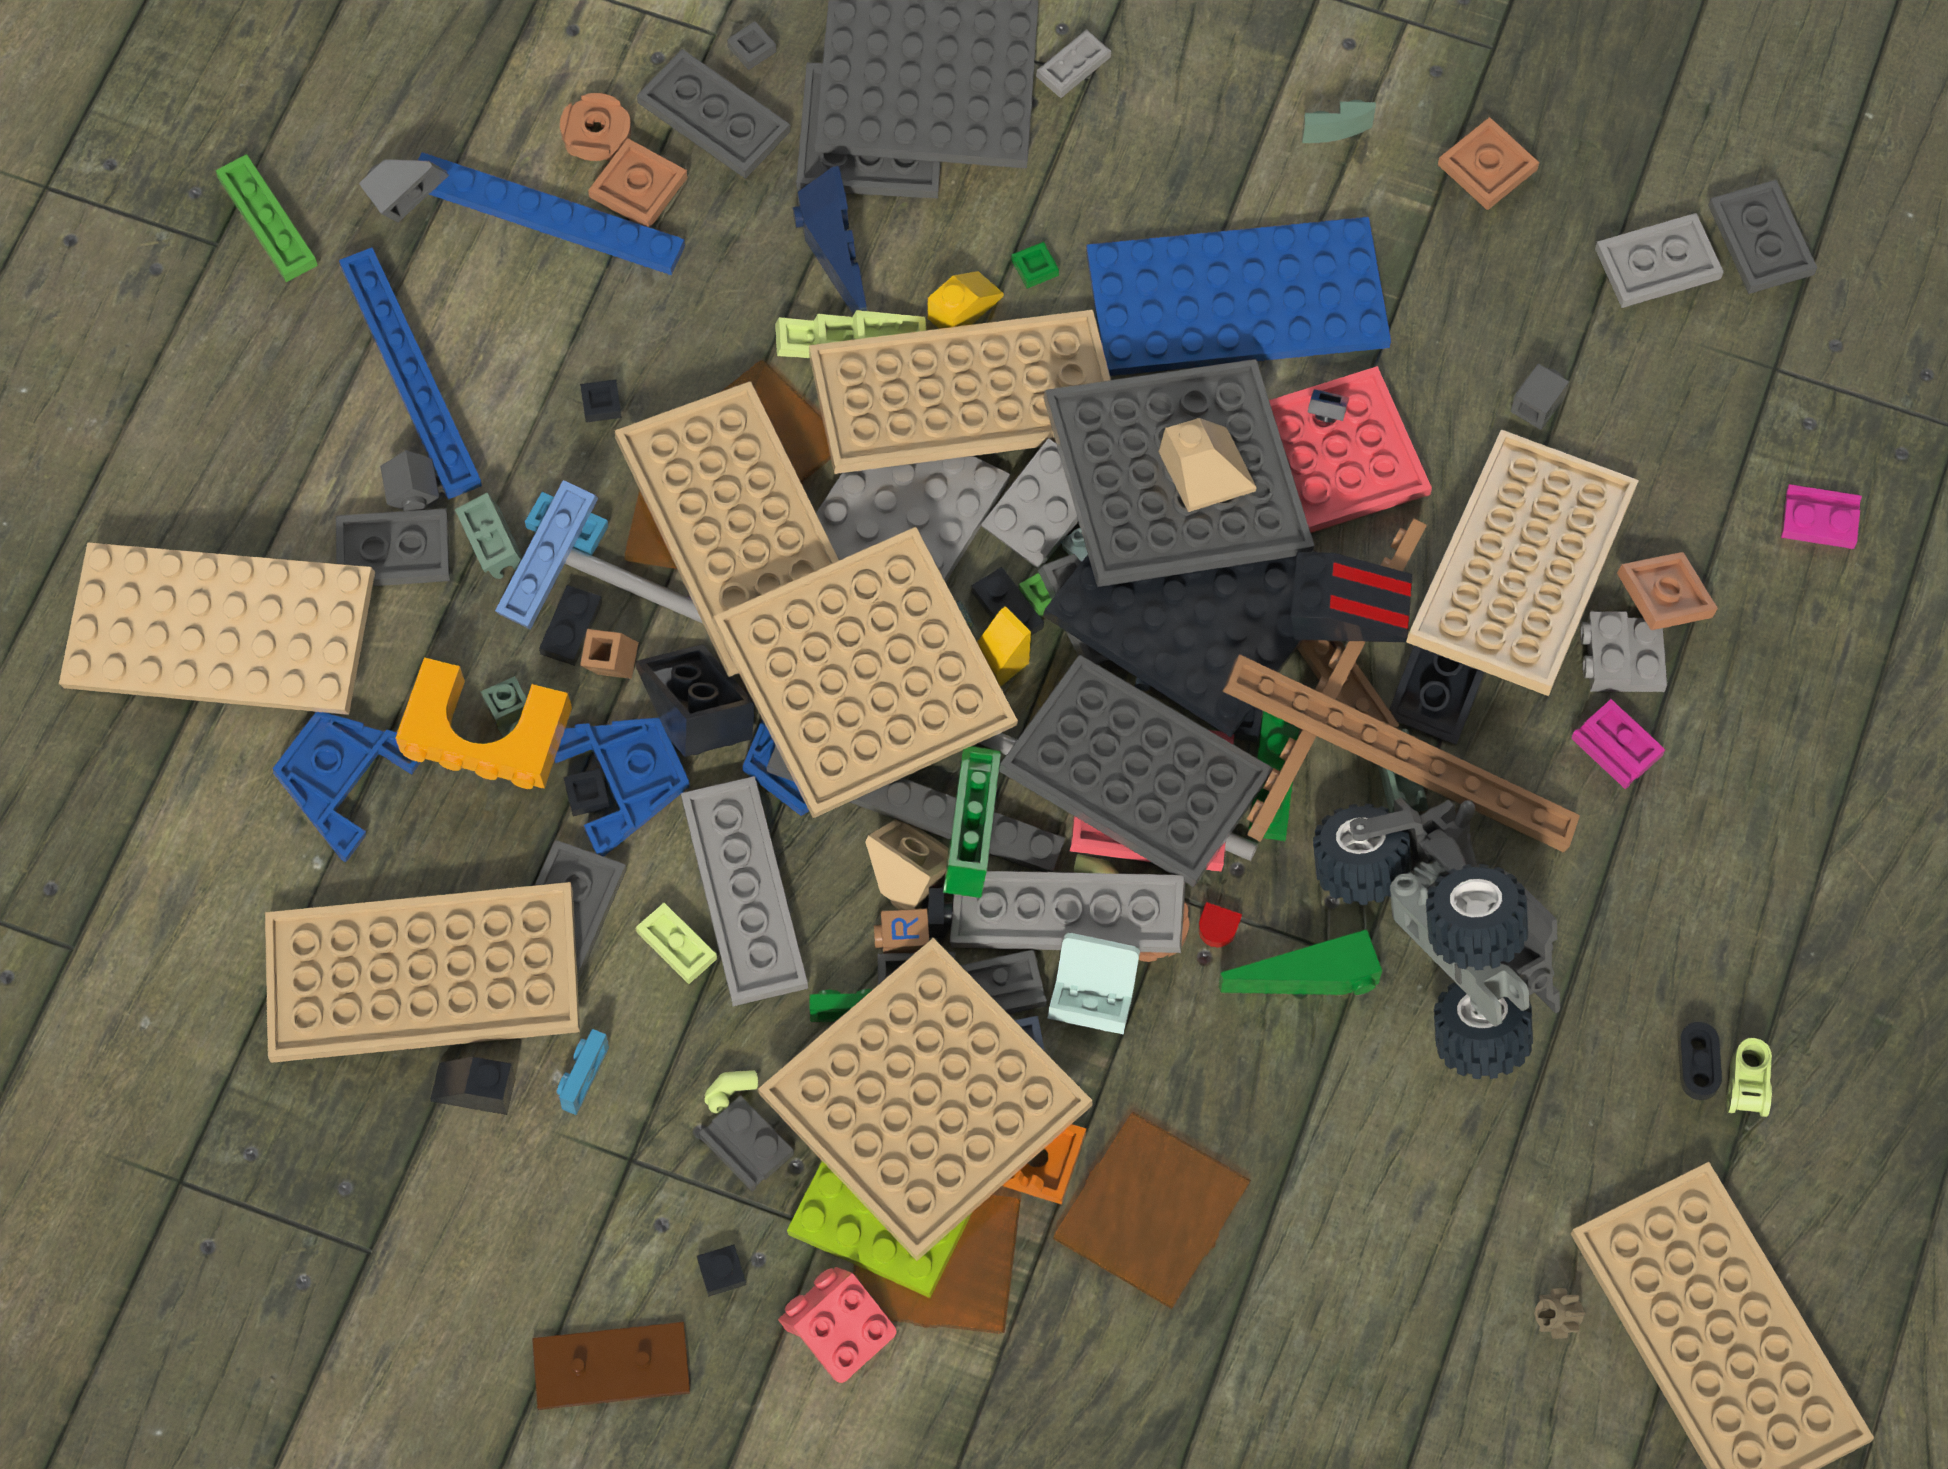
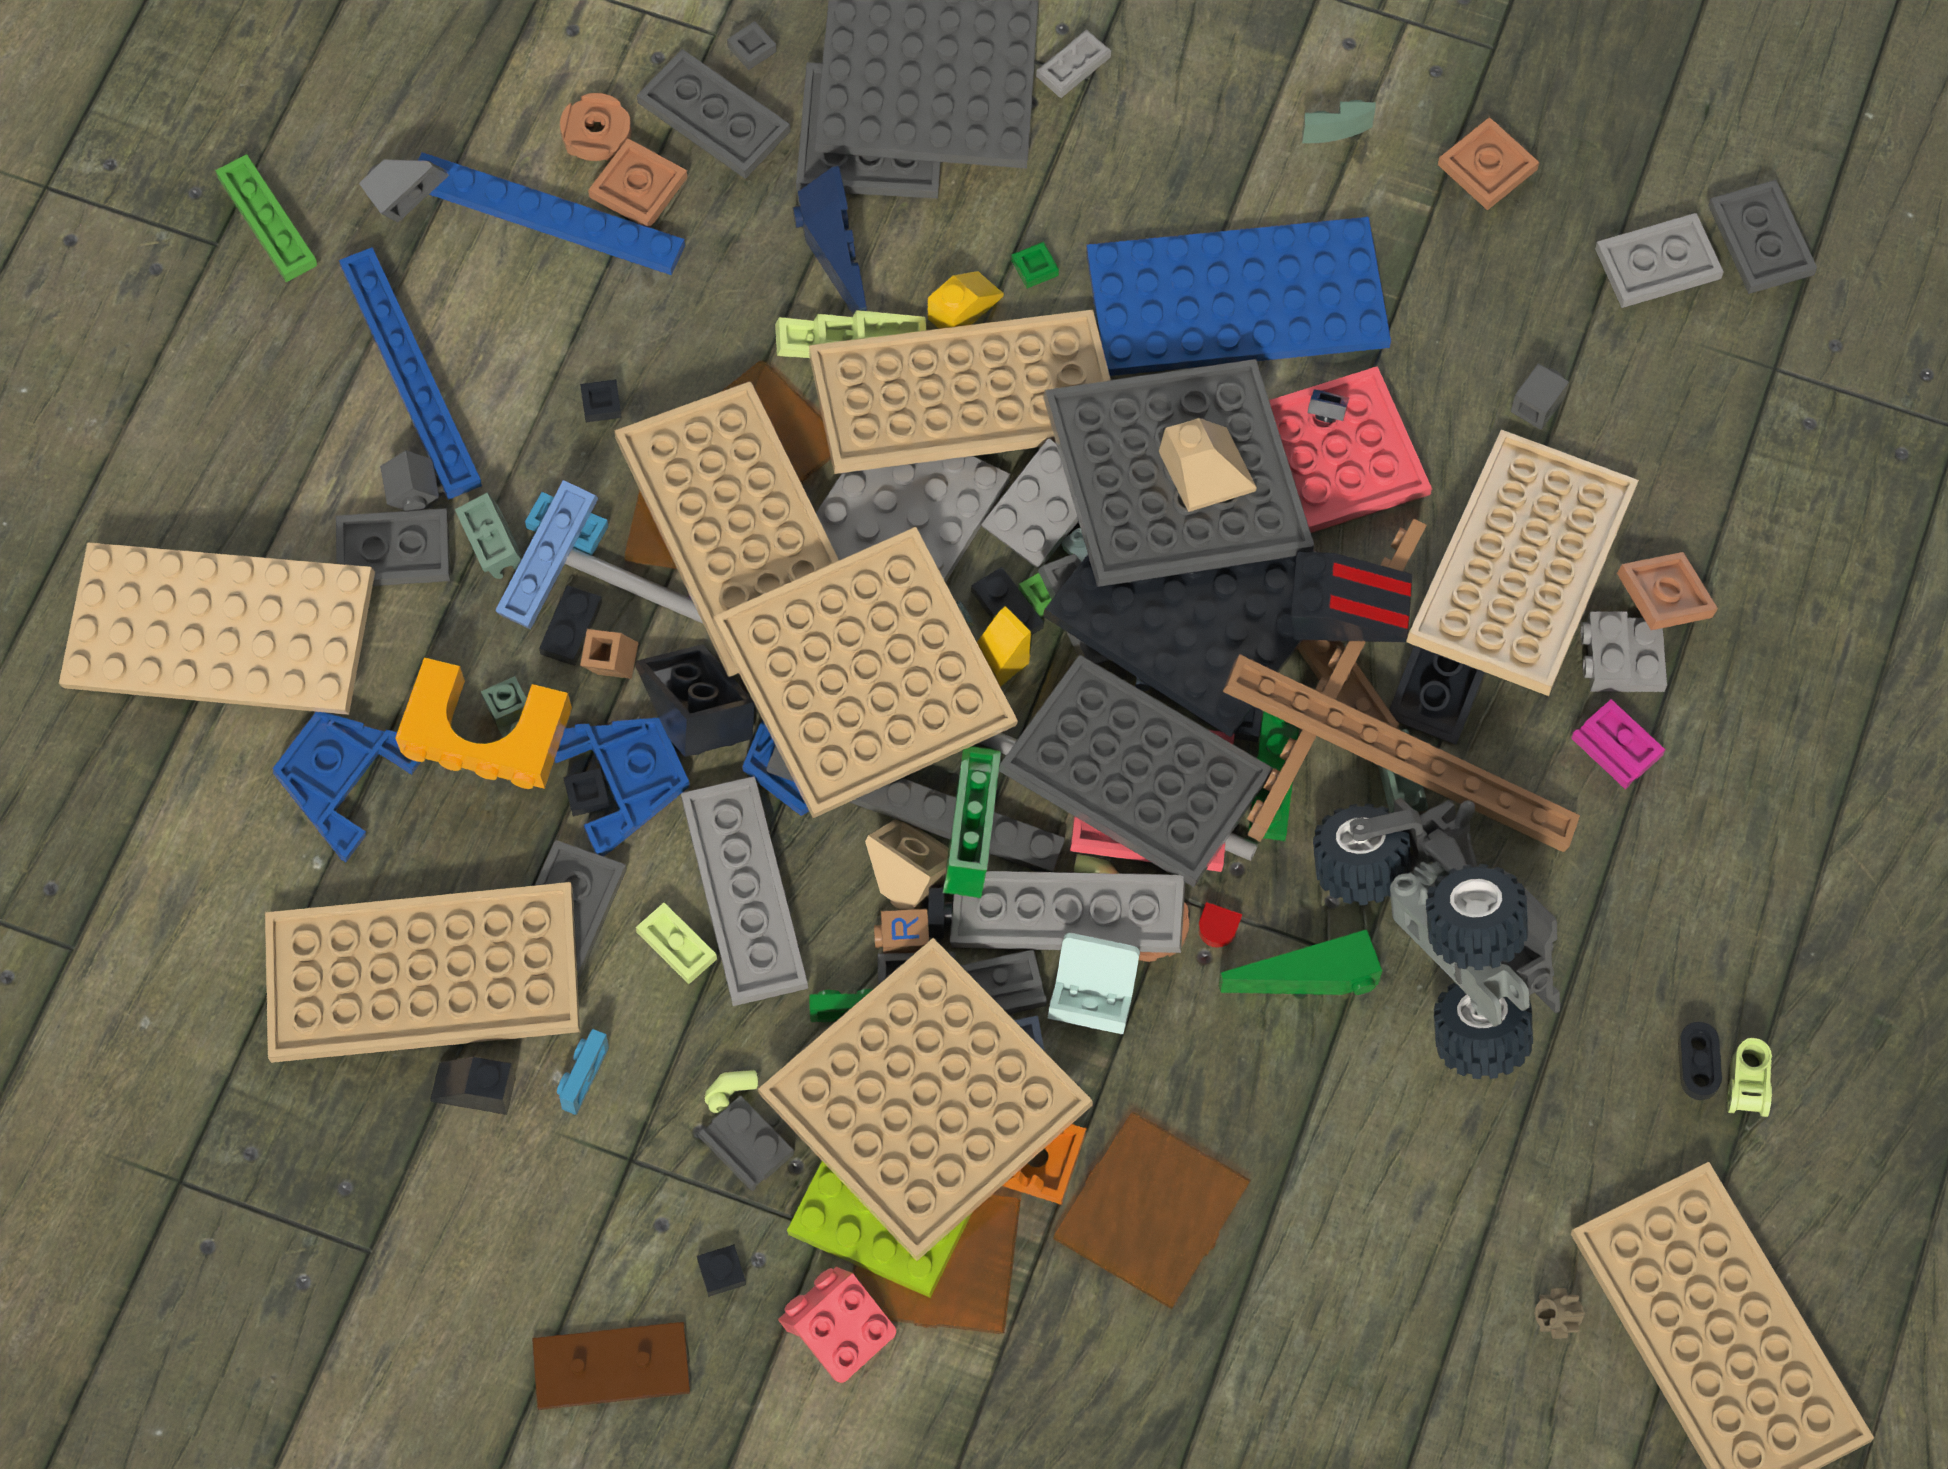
dark pink plate [1781,484,1862,549] -> none

